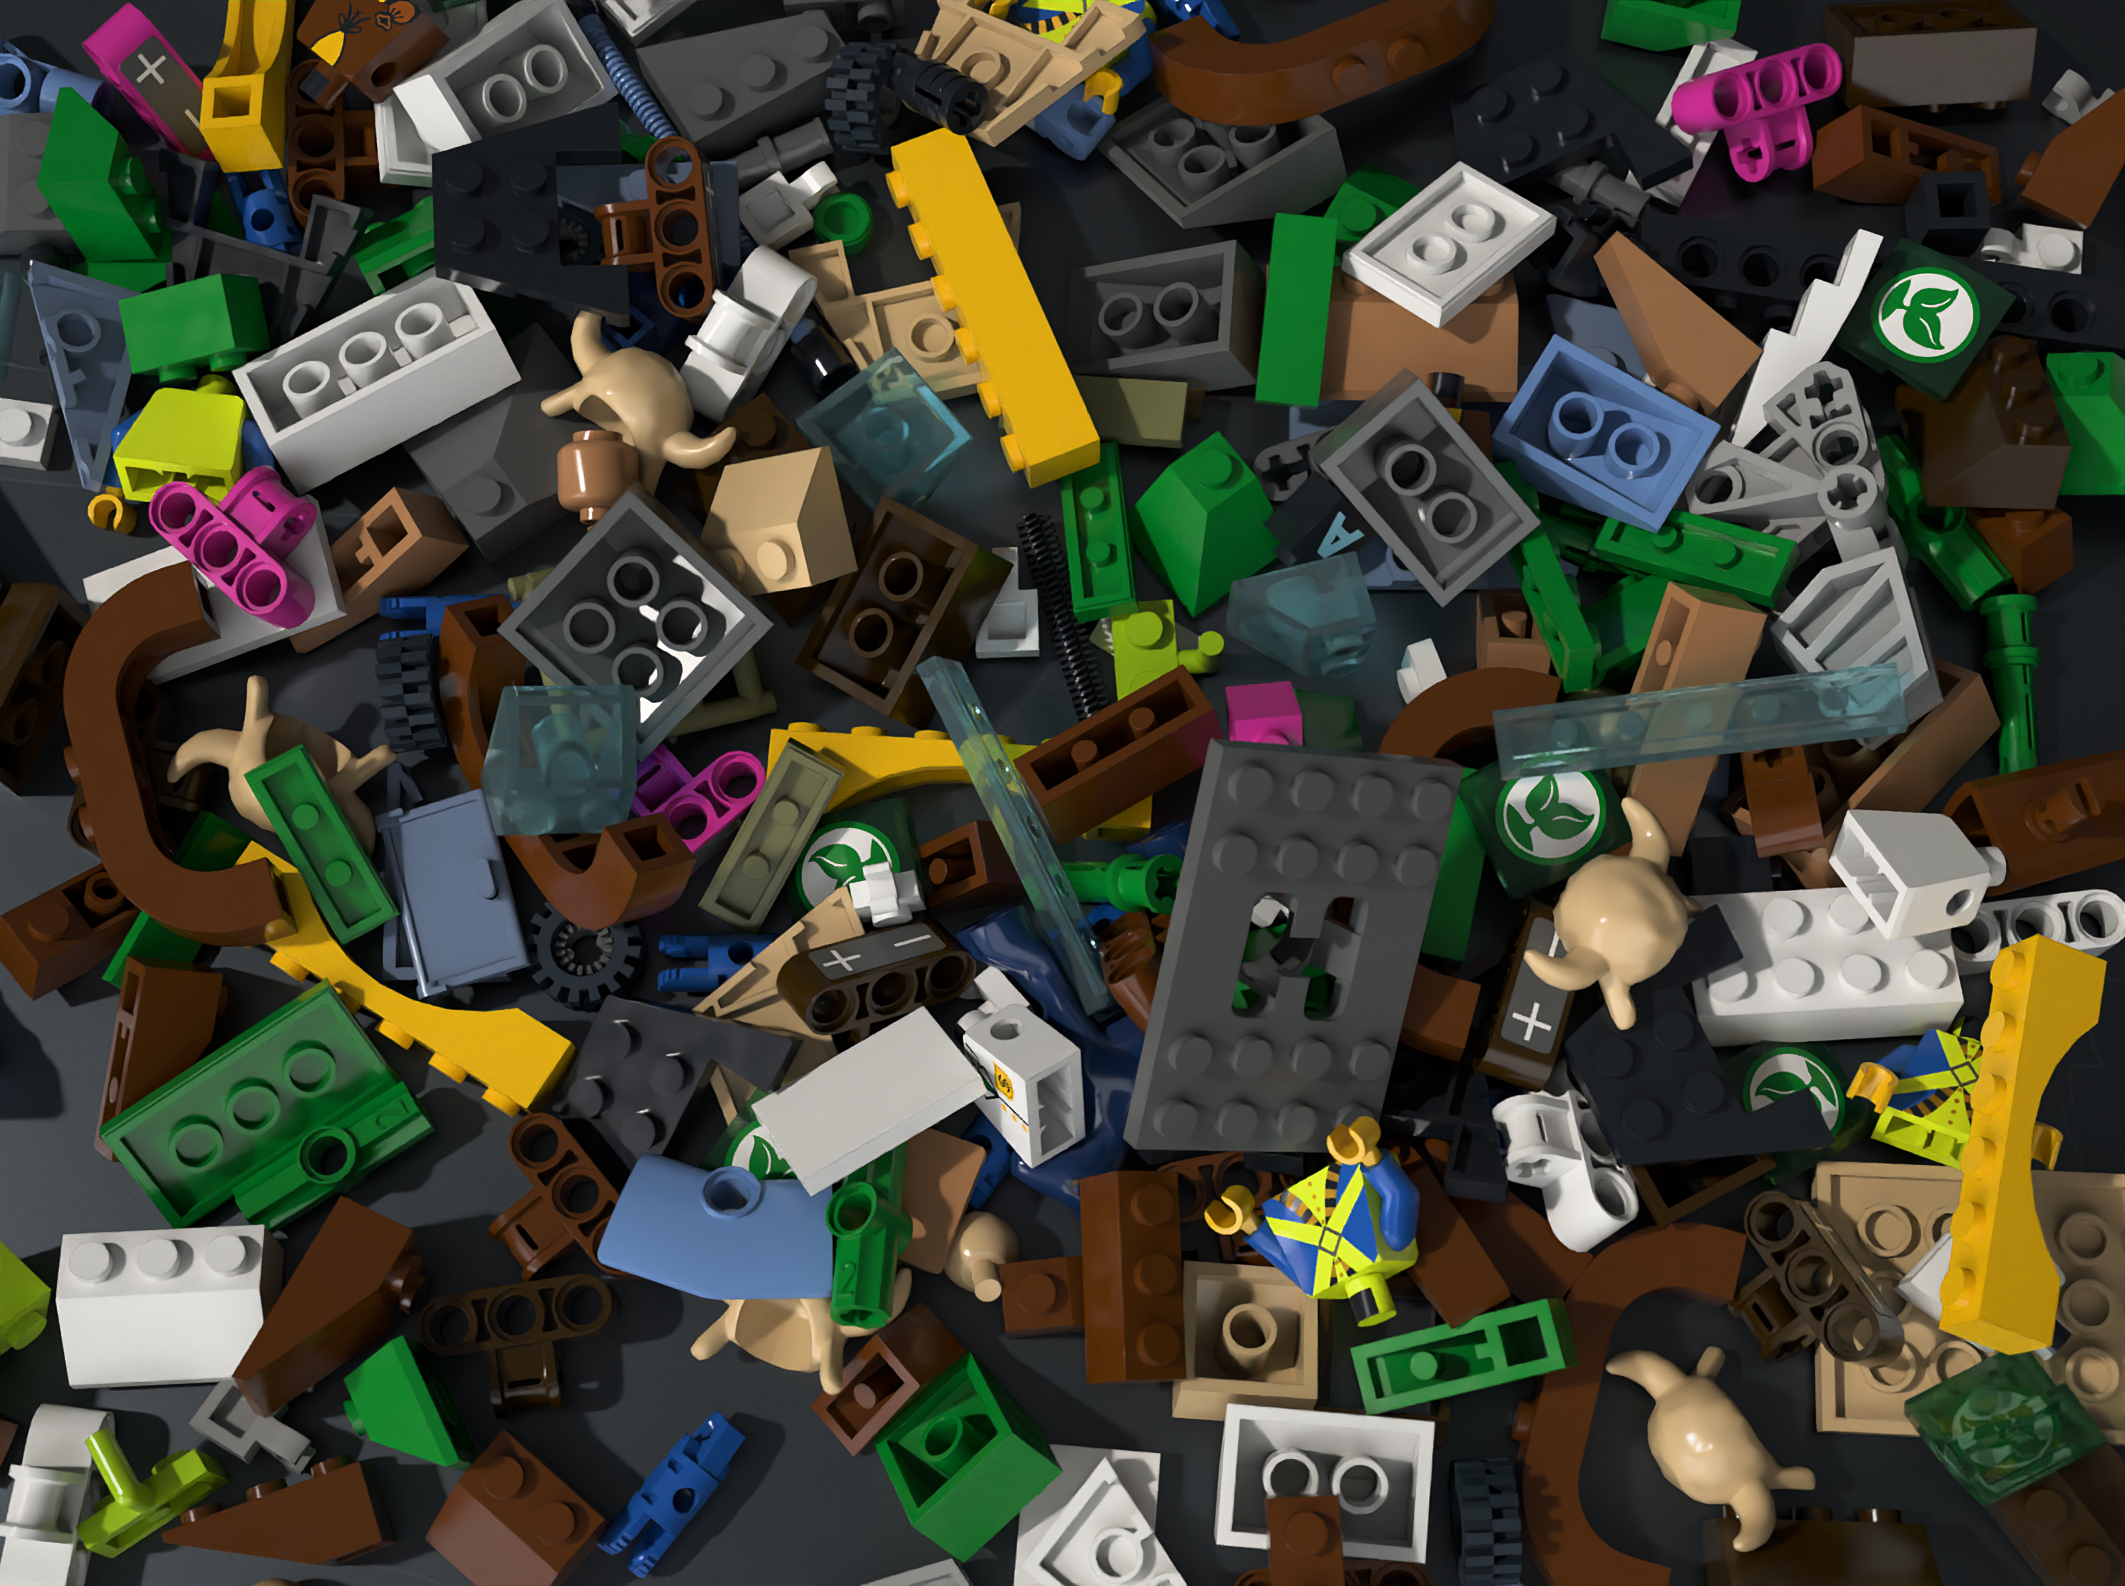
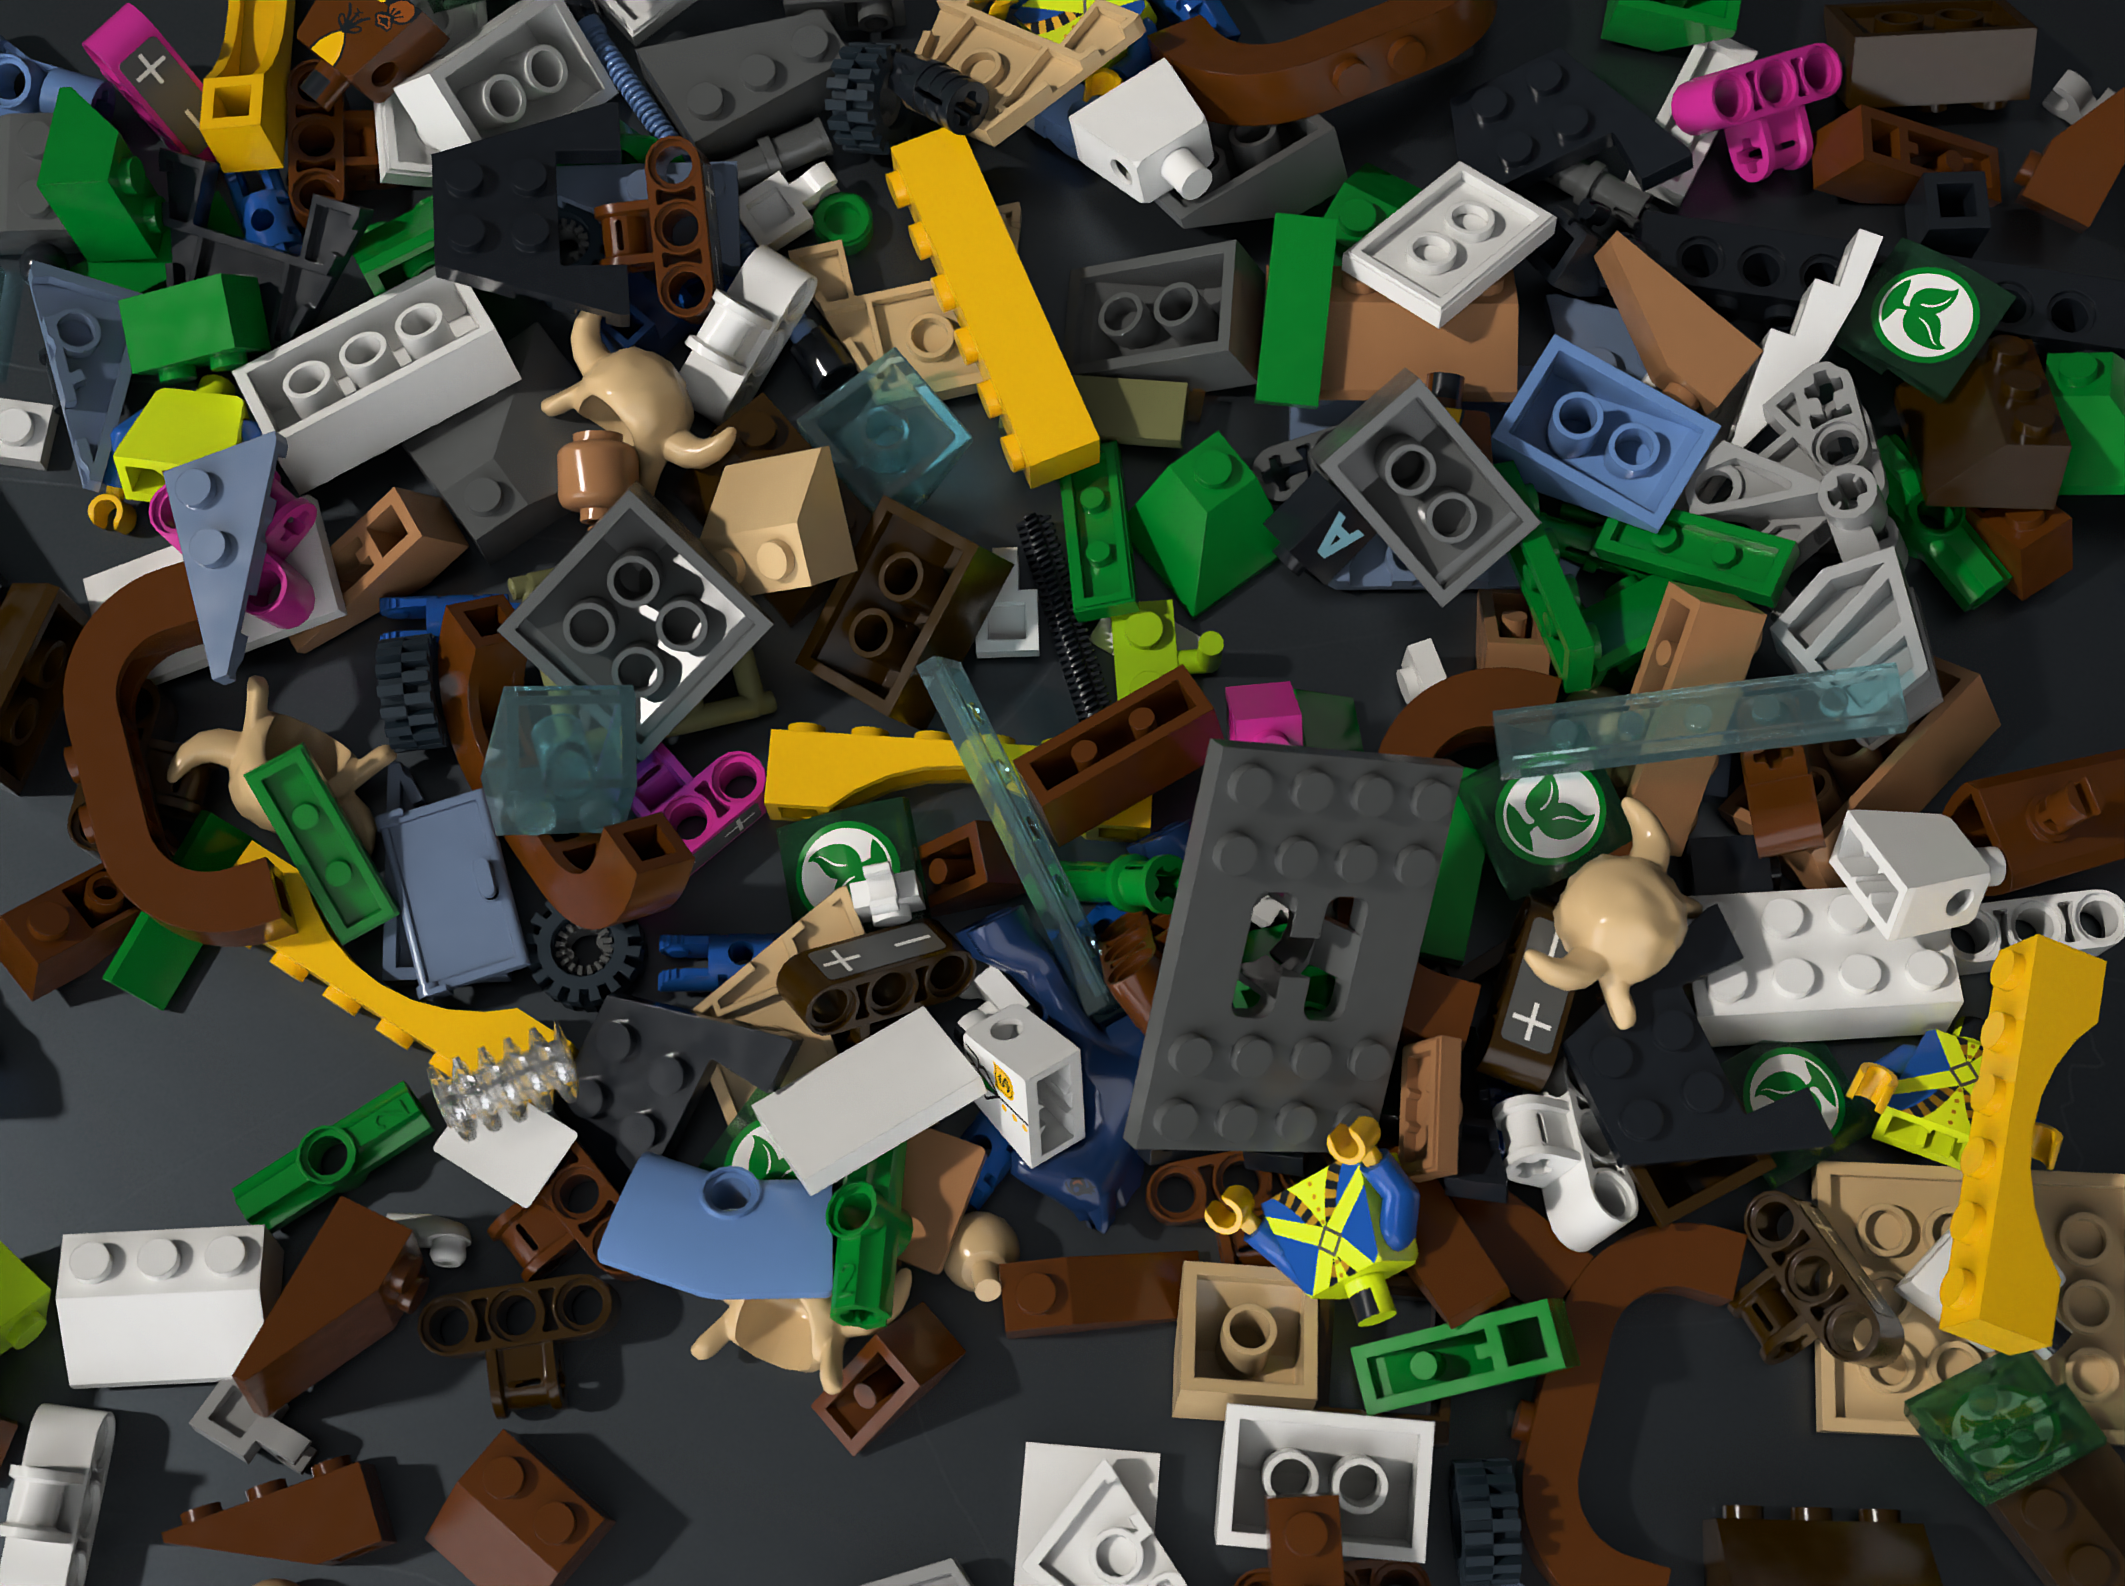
lime plate [75,1428,230,1559] -> none
reddish brown slope [94,955,227,1162] -> none
green tile [99,978,401,1229] -> none
green slope [343,1335,481,1472] -> none
blue hinge [597,1411,746,1579] -> none
olive tile [698,737,847,933] -> none
green slope [873,1351,1063,1563] -> none
reddish brown brick [1079,1171,1187,1384] -> none
clear light blue slope [1226,551,1377,679] -> none
tan piece [1605,1346,1816,1552] -> none
white plate [1972,223,2083,274] -> none
green pin [1978,594,2042,775] -> none
none -> sand blue wing [163,431,288,685]
none -> white arm [386,1213,471,1268]
none -> clear piece [427,1019,579,1142]
none -> white sticker [433,1080,578,1208]
none -> white torso [1069,58,1214,203]
none -> medium nougat plate [1398,1035,1463,1183]

